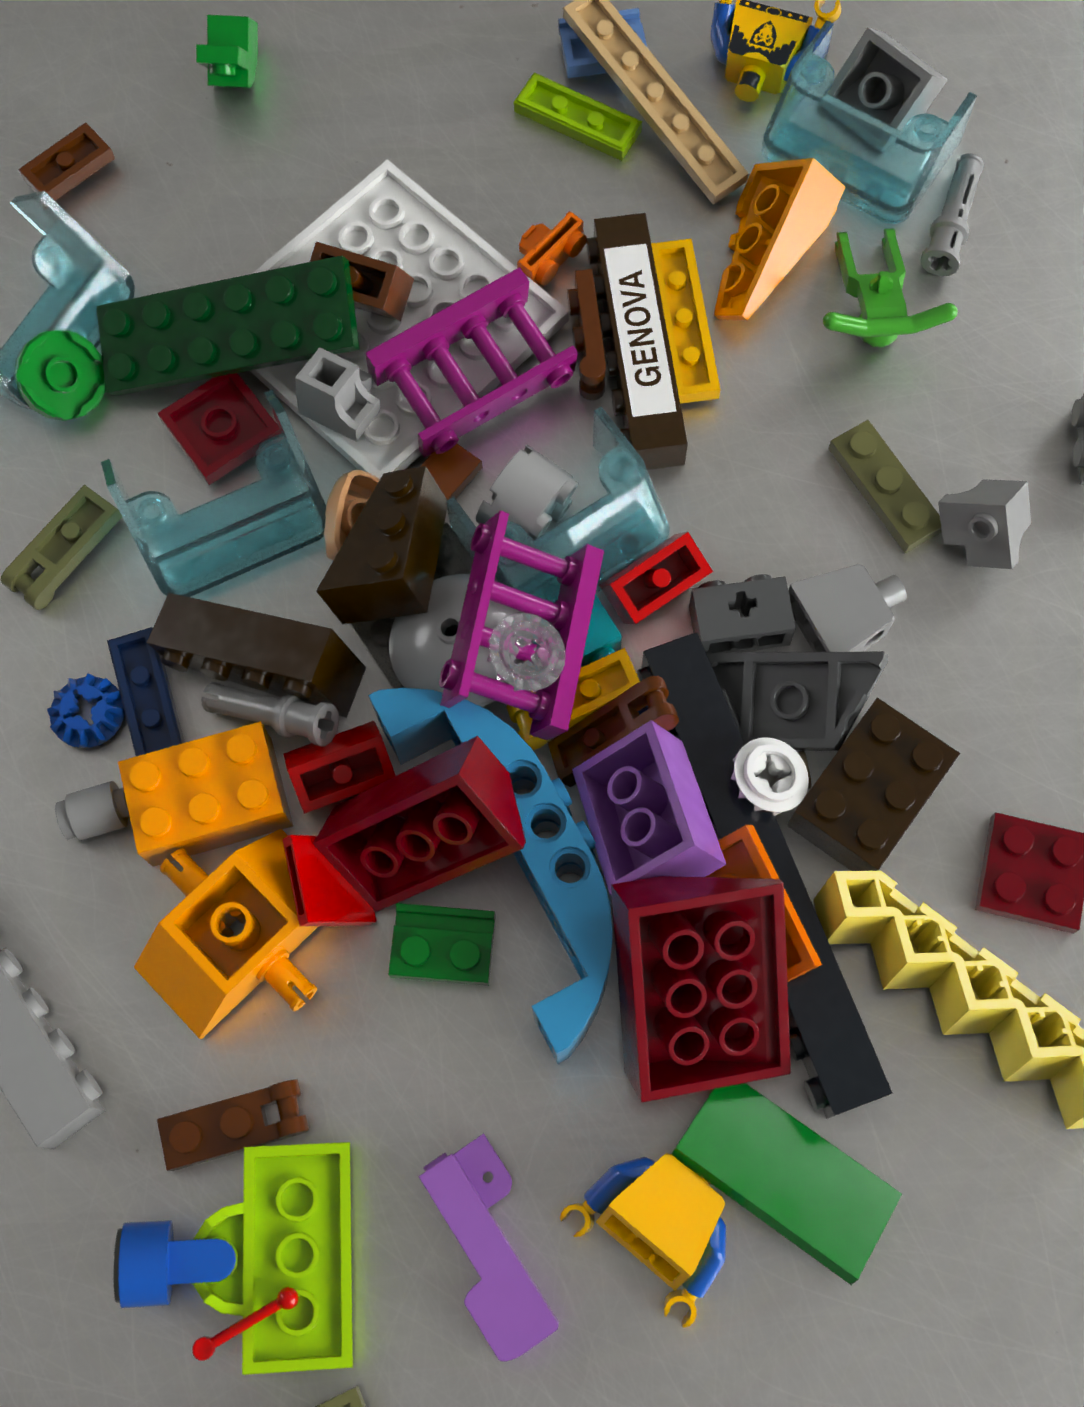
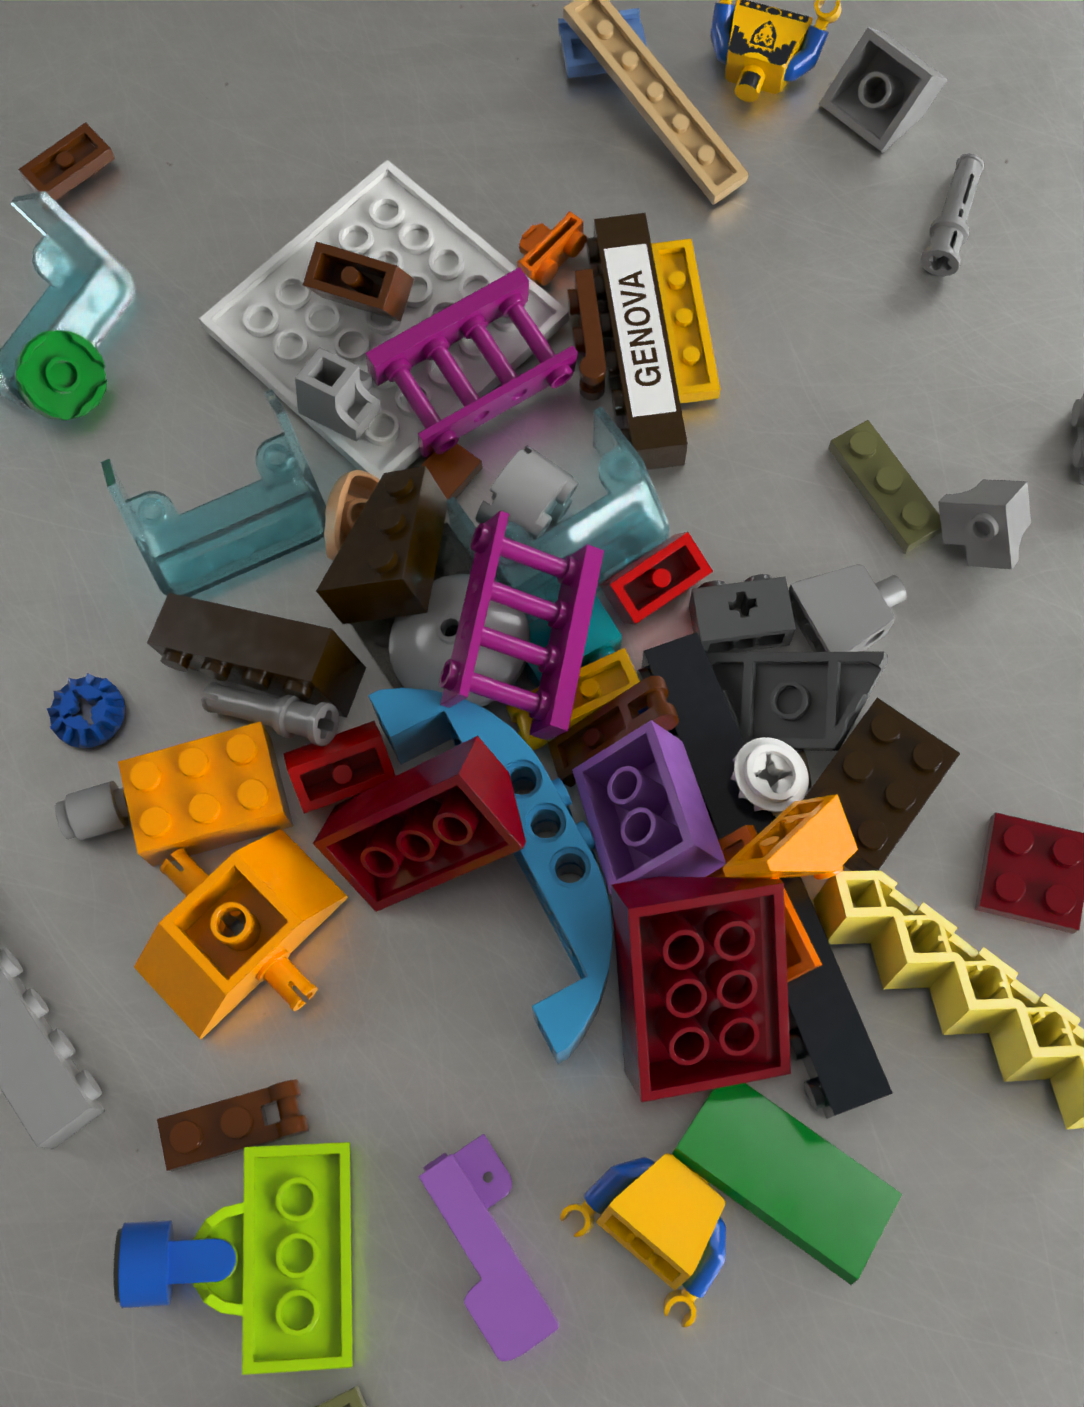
olive plate [1,484,123,610] -> none
dark green plate [96,255,360,396] -> none
dark blue tile [107,627,185,756] -> none
dark red plate [157,373,283,485] -> none
red hinge [192,1287,299,1361] -> none
green brick [196,15,258,88] -> none
red piece [282,835,377,926] -> none
green plate [388,903,496,986] -> none
clear gear [487,613,566,693] -> none
lime tile [514,72,642,161] -> none
light orange wedge [714,158,845,320] -> none
clear light blue windscreen [761,21,977,224] -> none
bright green piece [823,228,958,347] -> none
none -> light orange slope [722,794,858,880]

